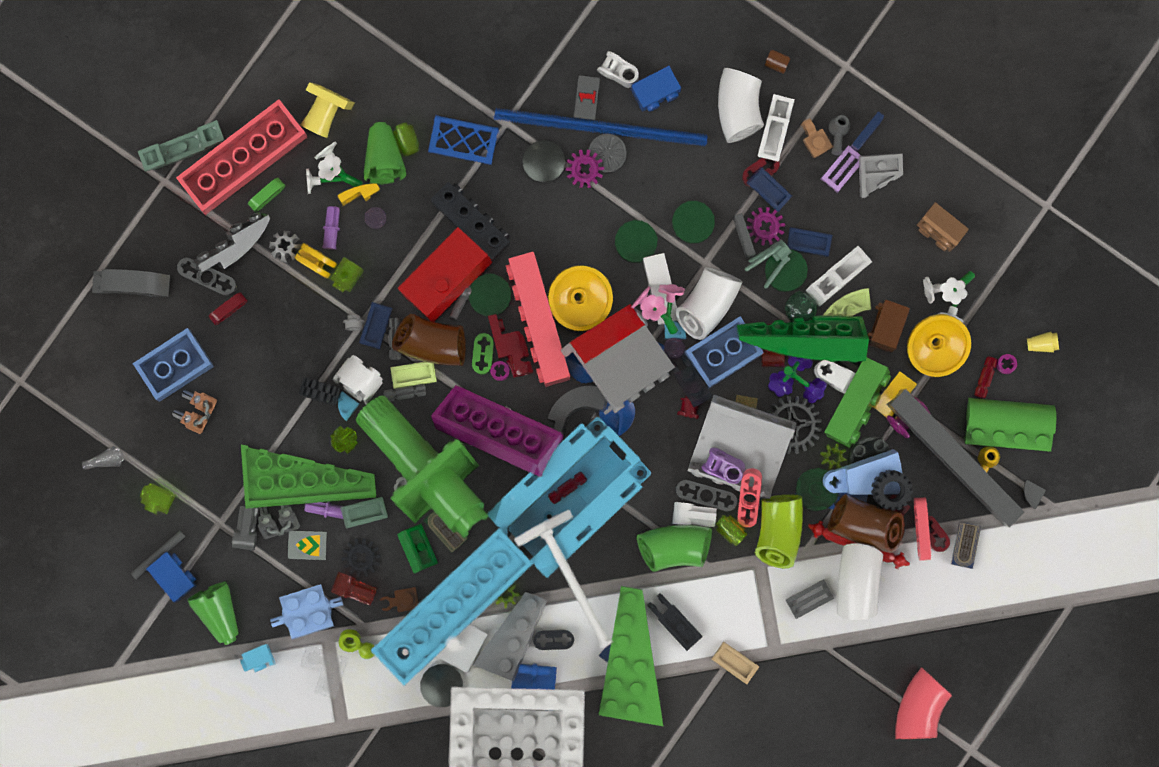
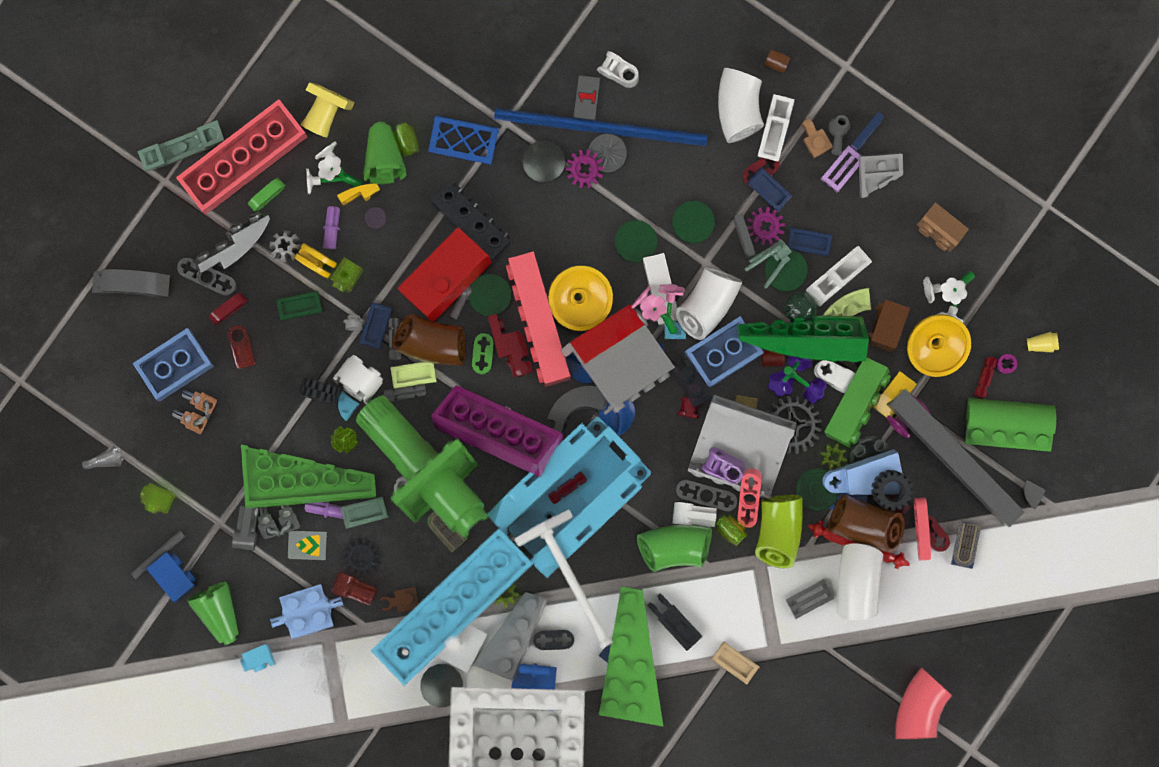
lime plate [339,629,375,659] -> none
green slope [397,524,438,573] -> none
magenta bush [490,361,510,381] -> none
blue brick [631,66,681,112] -> none
clear purple plate [664,338,685,359] -> none
yellow bar [978,446,1000,472] -> none
none -> clear red piece [227,326,256,369]
none -> dark green tile [276,291,323,321]

